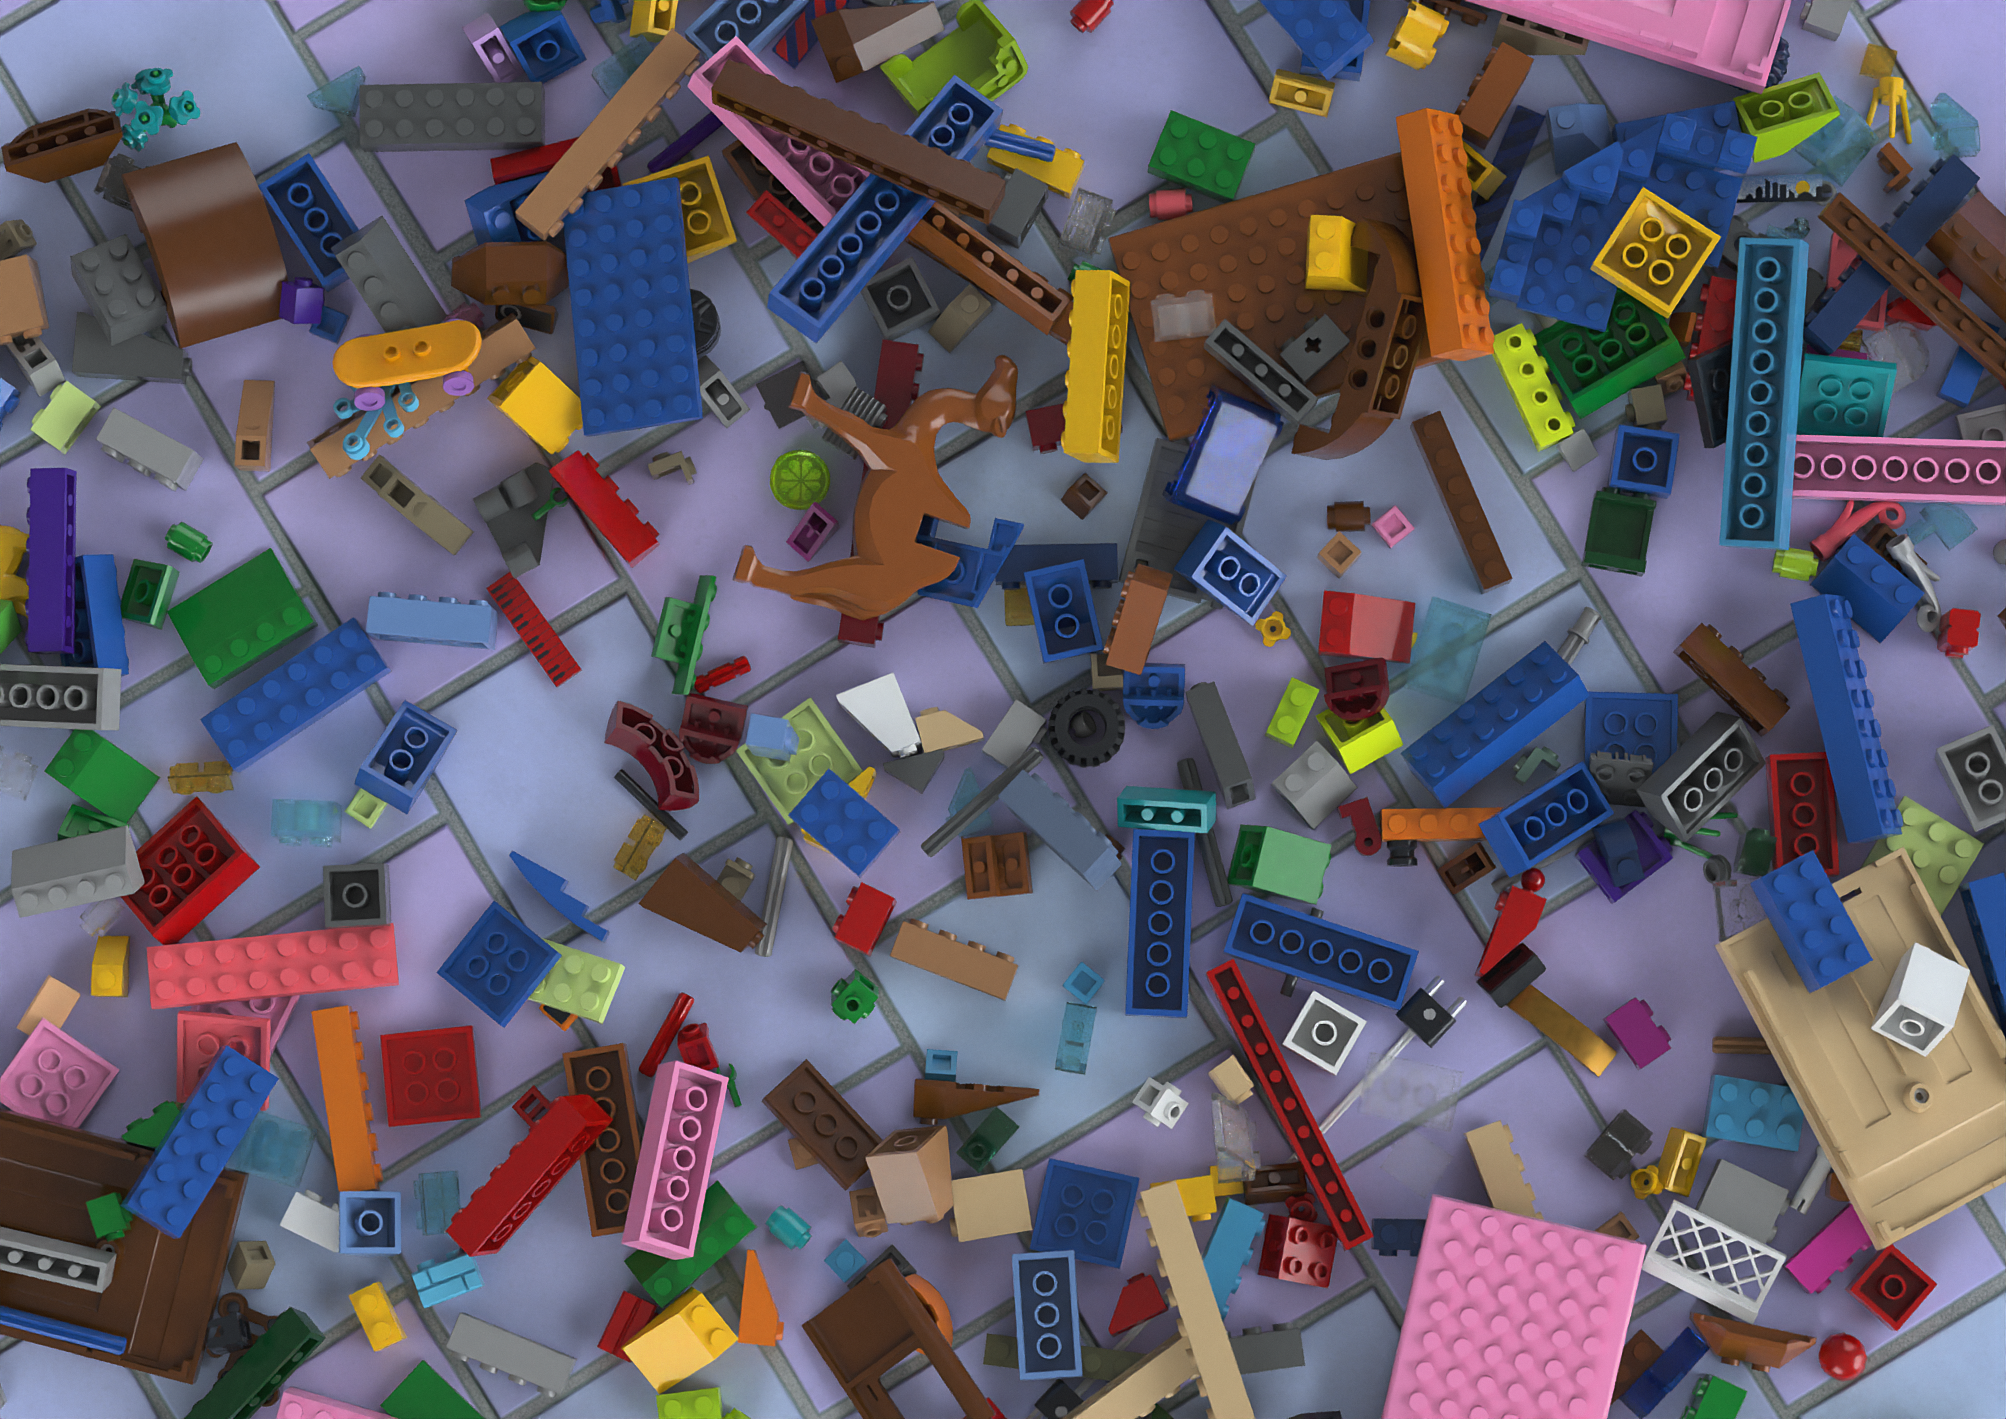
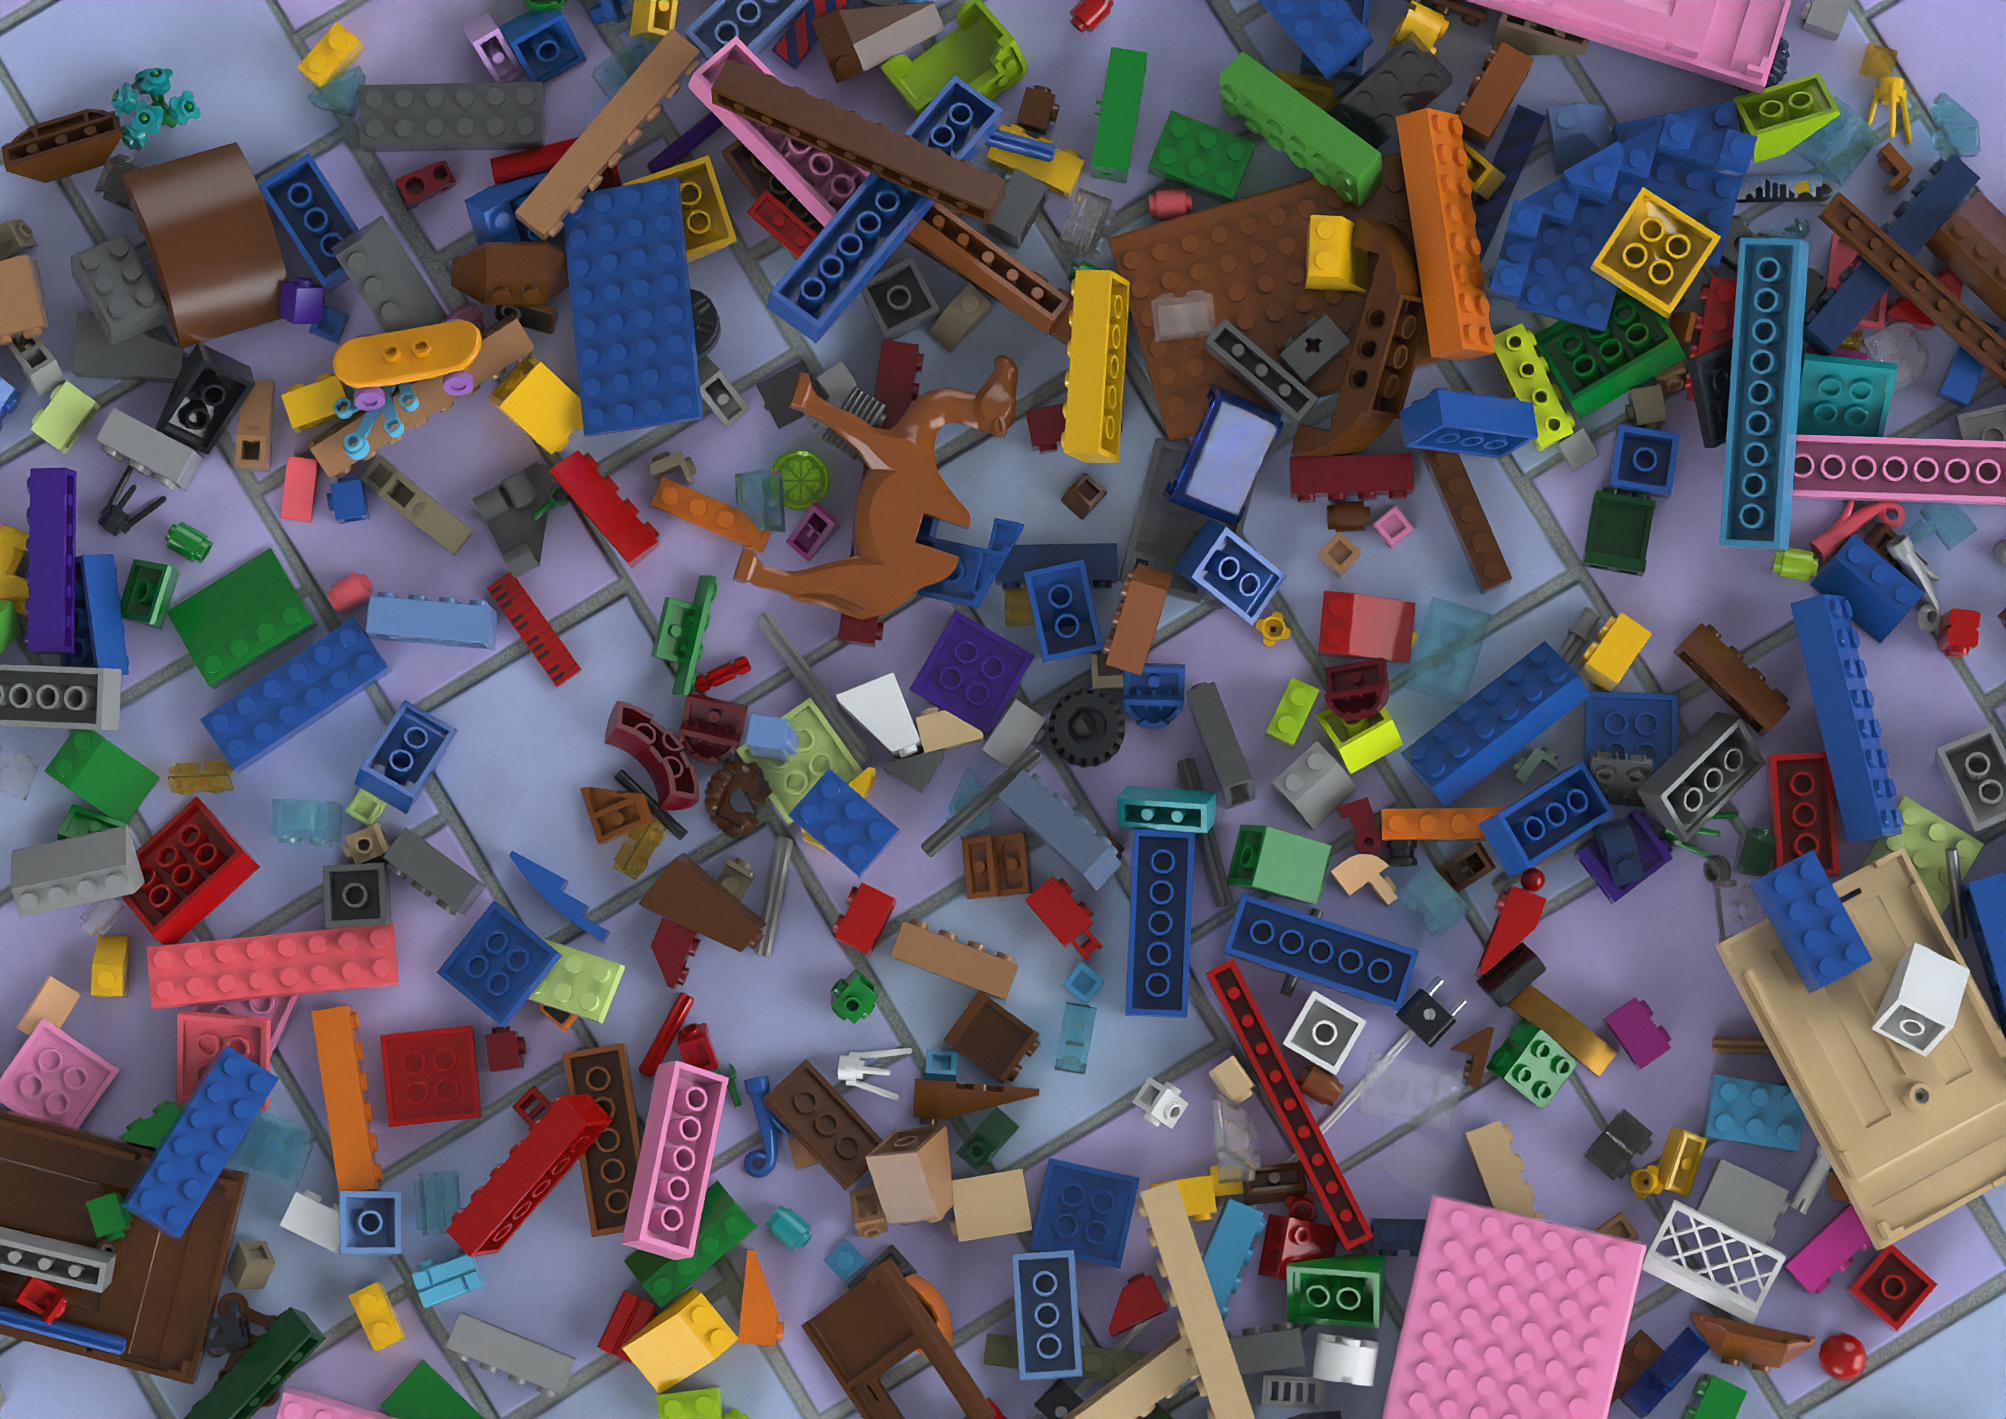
none -> red bracket [14,1276,67,1325]
none -> black plant [97,465,167,536]
none -> black slope [155,342,256,455]
none -> coral slope [280,456,320,523]
none -> yellow brick [281,373,350,433]
none -> yellow brick [297,21,364,93]
none -> coral brick [326,571,374,614]
none -> blue brick [327,476,370,524]
none -> tan brick [342,823,391,864]
none -> dark grey brick [383,827,486,915]
none -> dark red leg [395,161,457,211]
none -> dark red brick [485,1026,527,1072]
none -> dark orange wing [580,787,653,844]
none -> orange plate [650,477,774,554]
none -> dark red slope [651,918,701,990]
none -> reddish brown piece [704,761,772,838]
none -> clear light blue slope [735,469,786,532]
none -> blue plant [744,1075,790,1178]
none -> light grey axle [756,611,872,765]
none -> white plant [838,1048,913,1100]
none -> dark purple plate [909,610,1035,736]
none -> reddish brown panel [943,990,1041,1084]
none -> reddish brown brick [1017,85,1060,135]
none -> red brick [1025,876,1103,961]
none -> green brick [1091,47,1147,183]
none -> bright green brick [1218,51,1383,208]
none -> light grey slope [1261,1374,1325,1409]
none -> green slope [1287,1254,1385,1329]
none -> dark red brick [1289,453,1414,503]
none -> dark orange brick [1296,1064,1344,1107]
none -> white brick [1312,1333,1379,1386]
none -> black brick [1322,31,1453,150]
none -> light nougat brick [1330,854,1398,907]
none -> clear light blue brick [1398,864,1471,937]
none -> blue brick [1399,388,1538,459]
none -> reddish brown slope [1449,1026,1495,1089]
none -> green bracket [1485,1018,1578,1109]
none -> yellow brick [1577,612,1652,692]
none -> flat silver bar [1945,848,1968,939]

